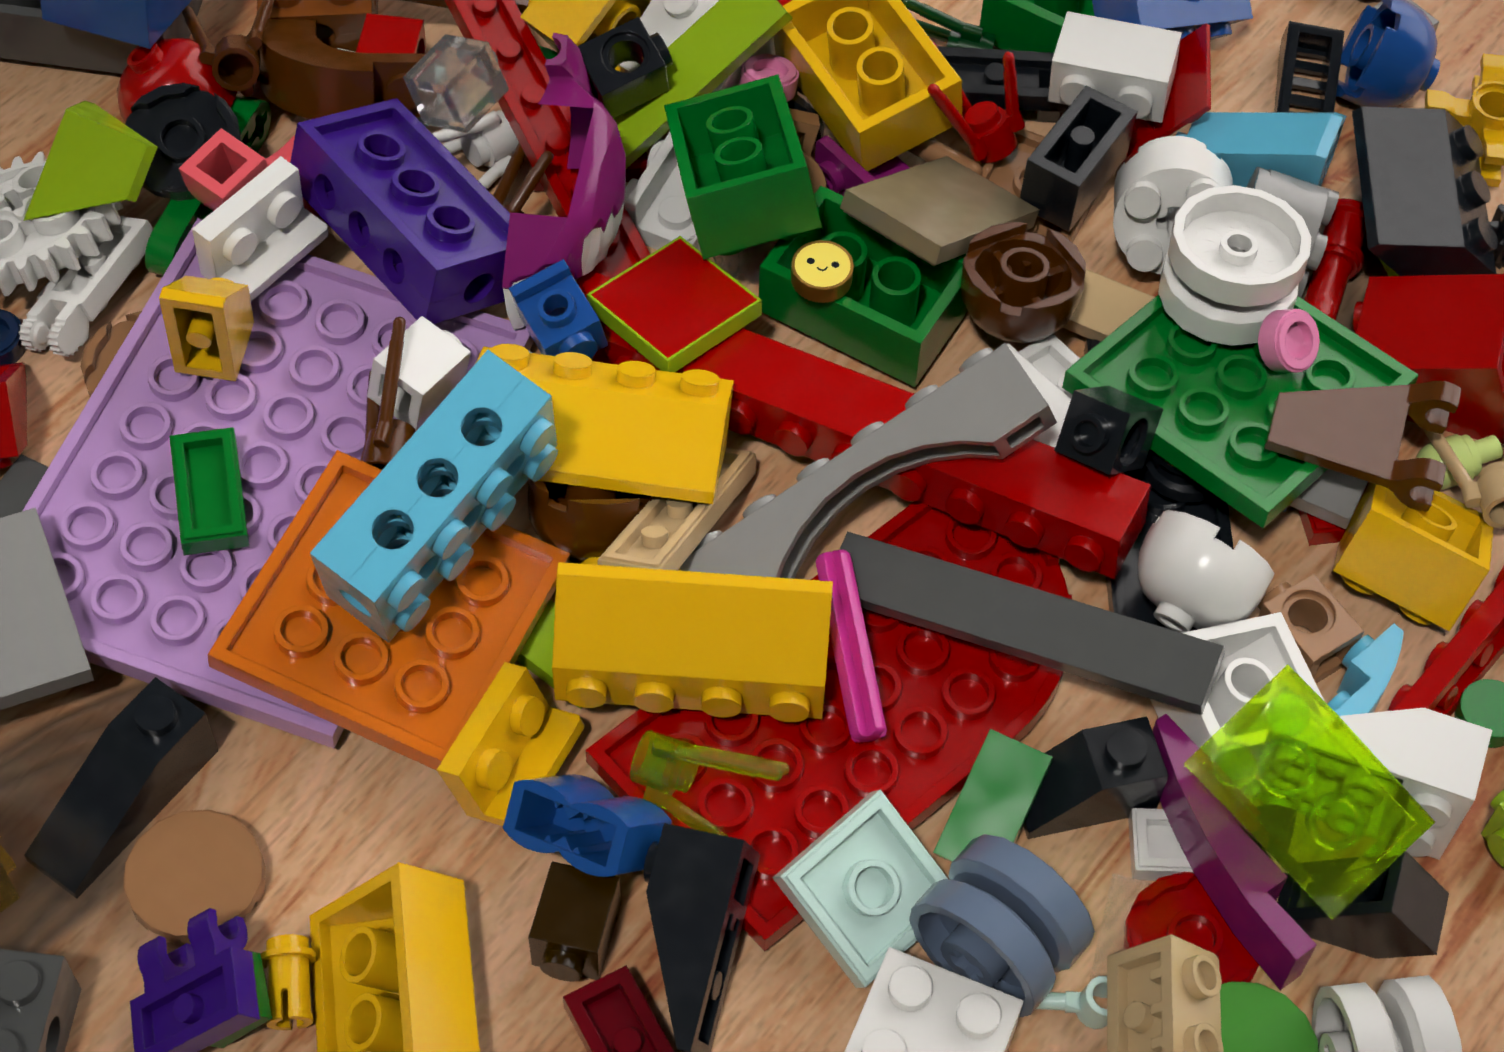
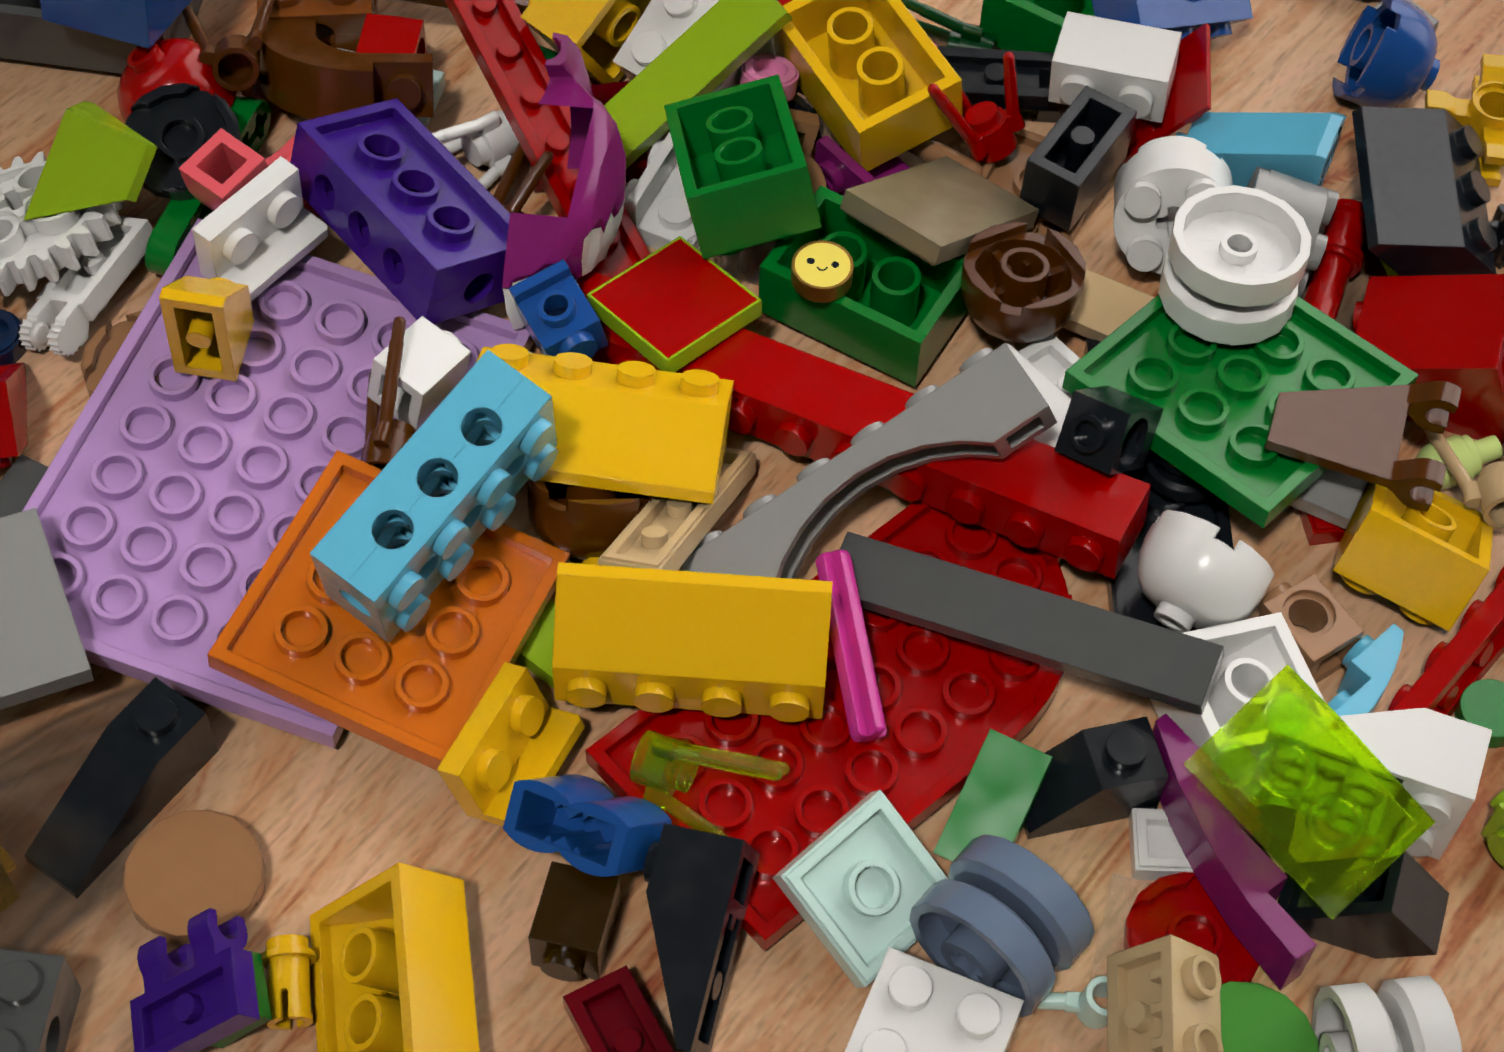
green tile [169,427,249,556] -> none
clear brick [403,34,509,133] -> none
black brick [578,17,673,118] -> none
bright pink tile [1258,309,1320,373] -> none
black slope [1274,21,1345,112] -> none

